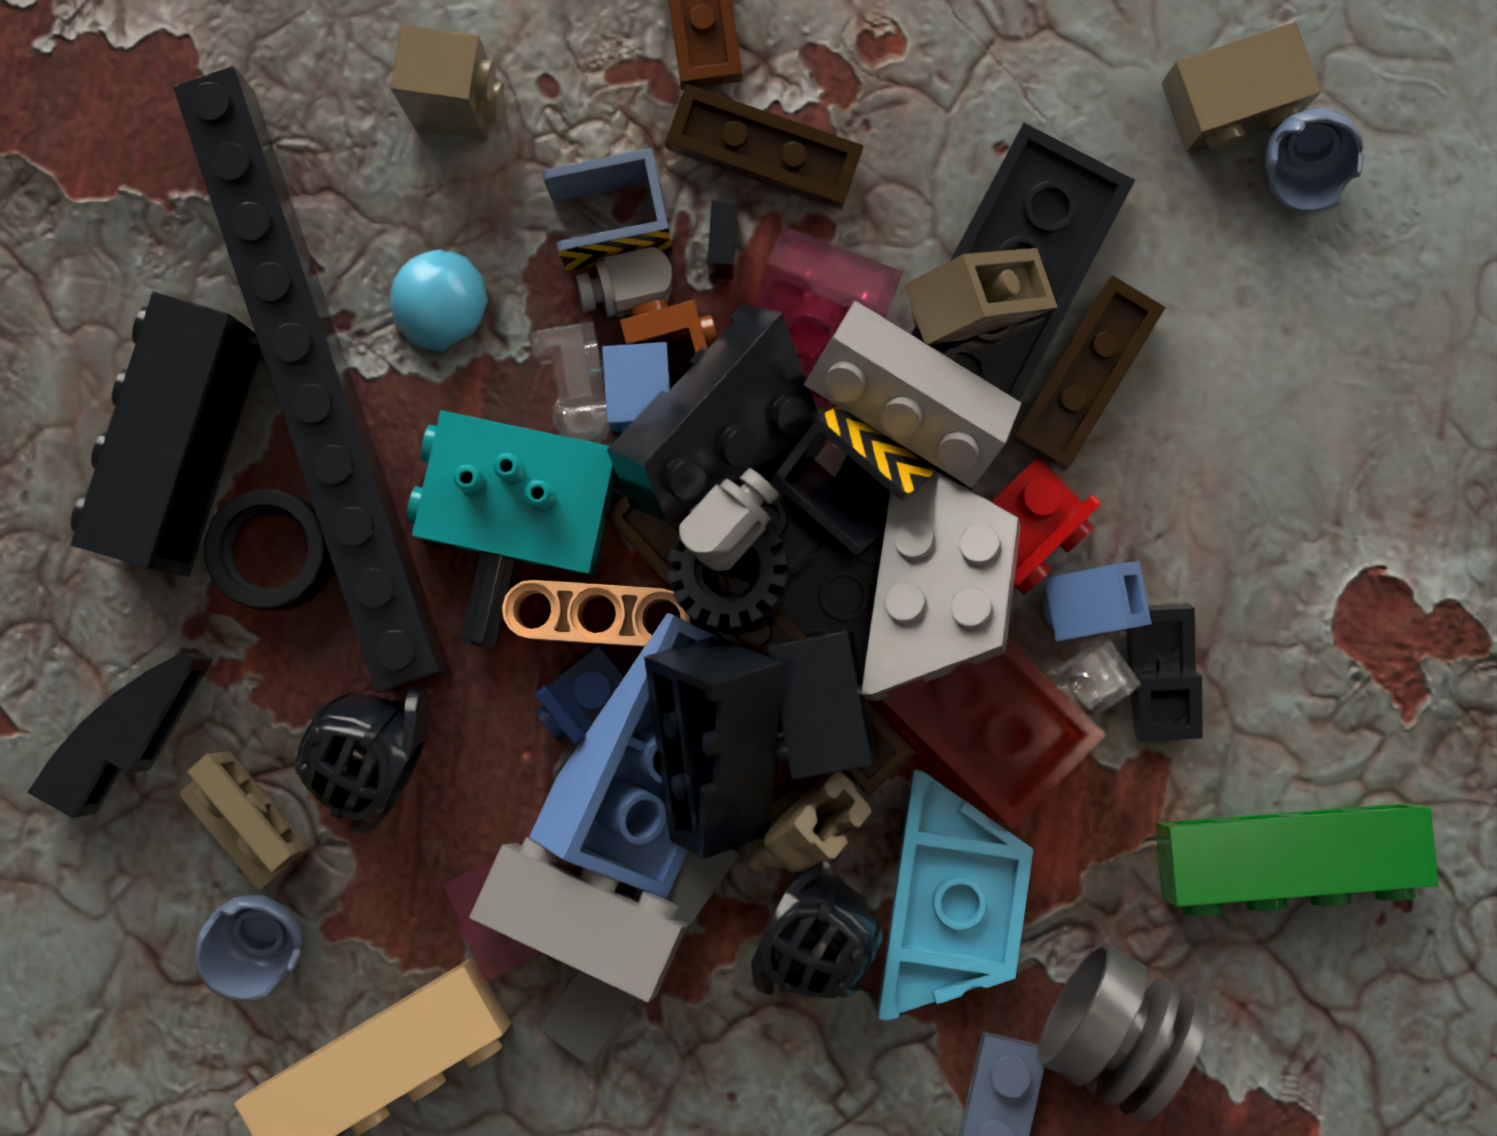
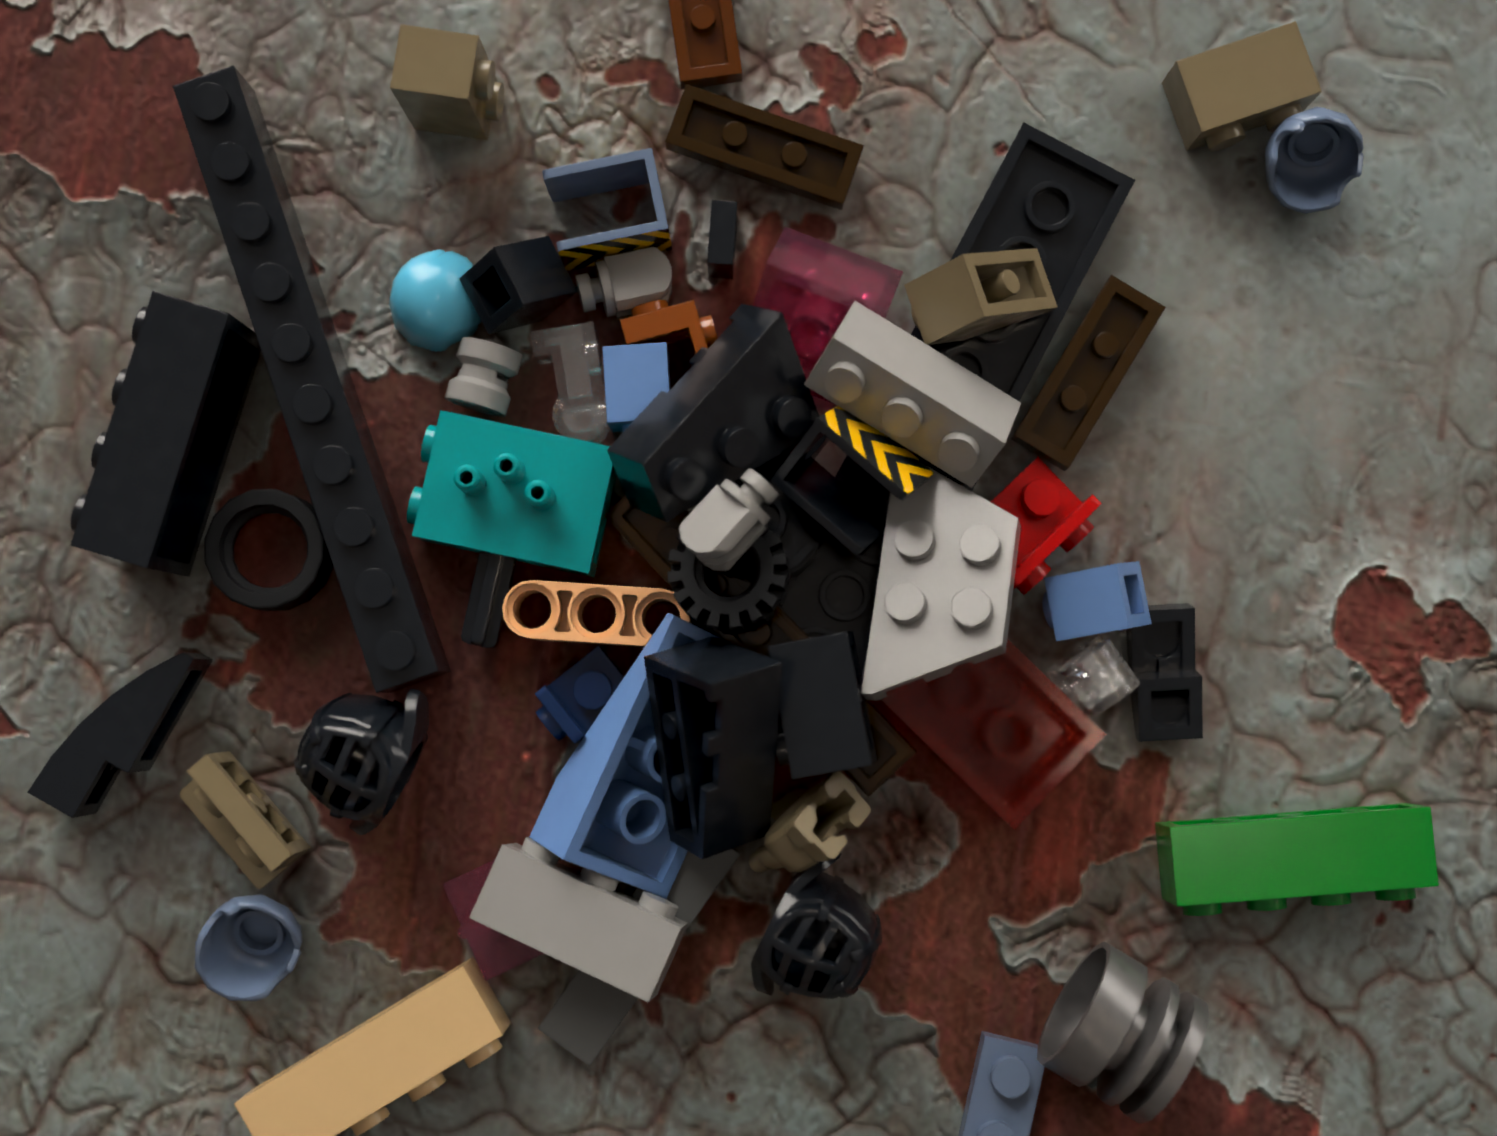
medium azure wing [876,769,1033,1021] -> none
none -> light grey wheel [444,337,523,417]
none -> black brick [459,236,577,334]

